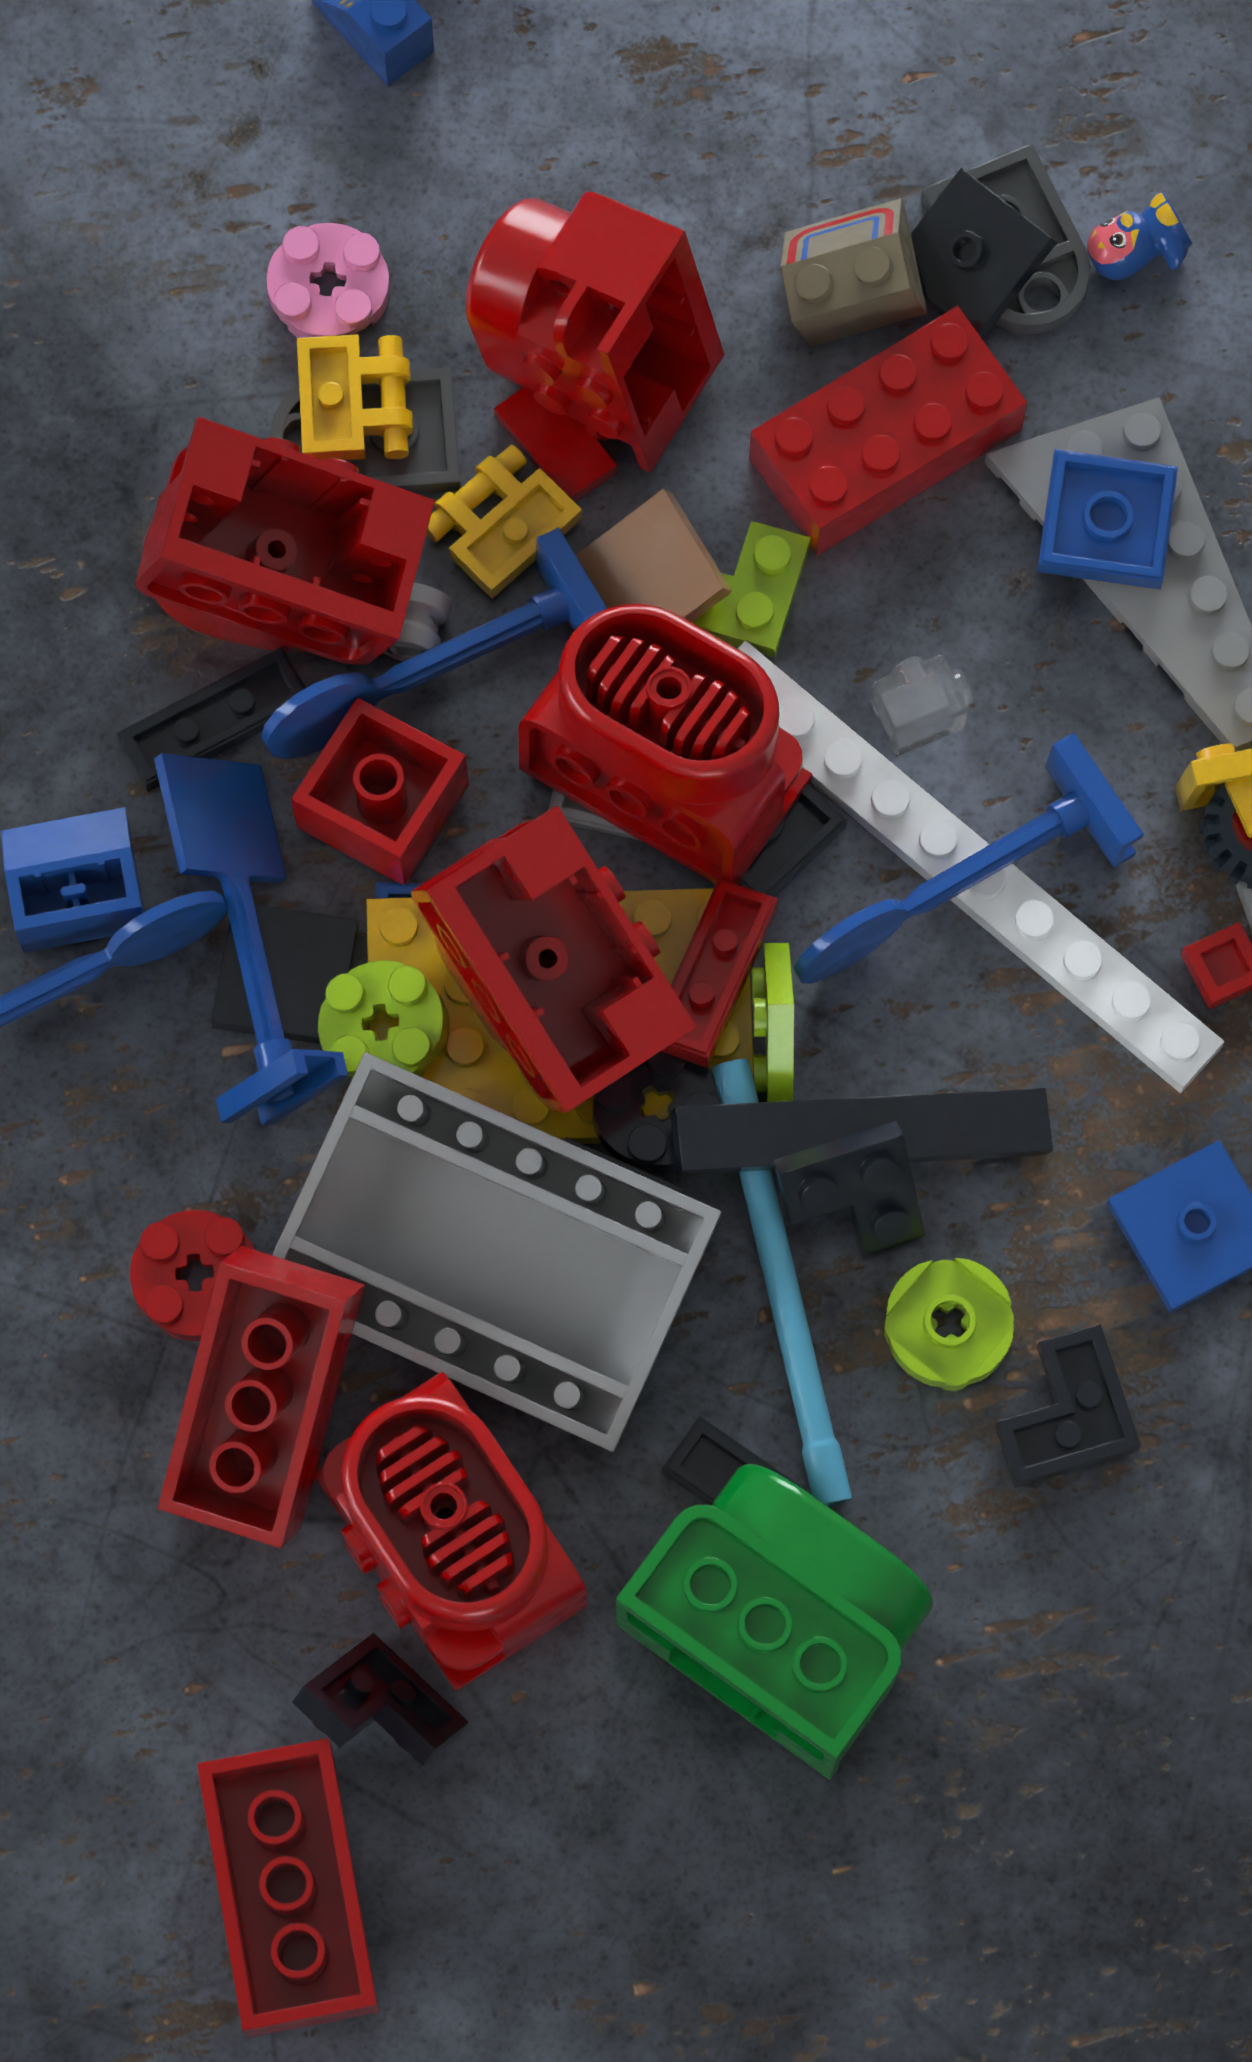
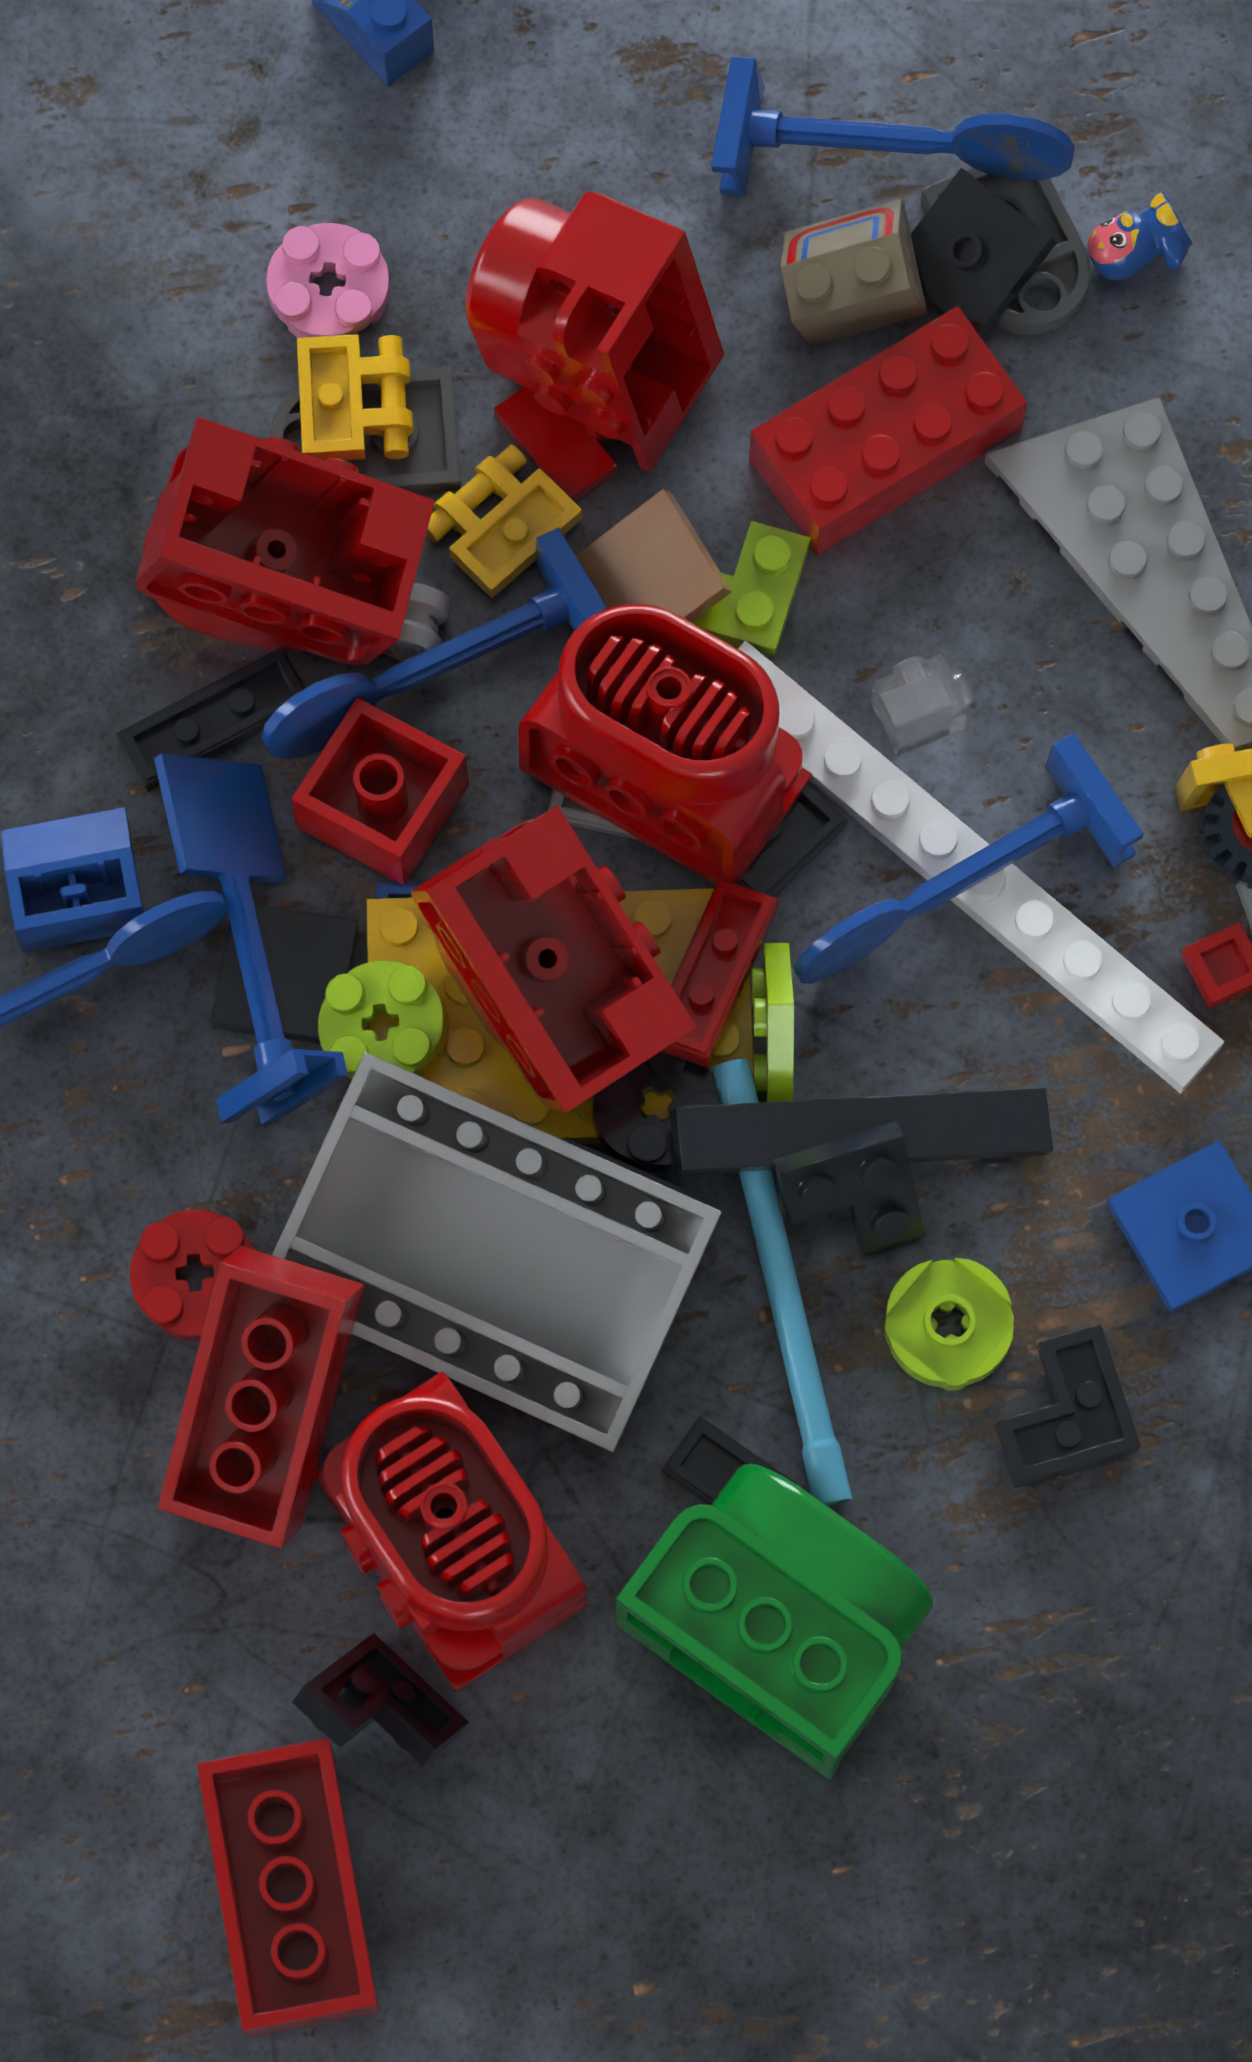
blue tile [1037,449,1178,590] -> none
none -> blue piece [711,57,1075,196]

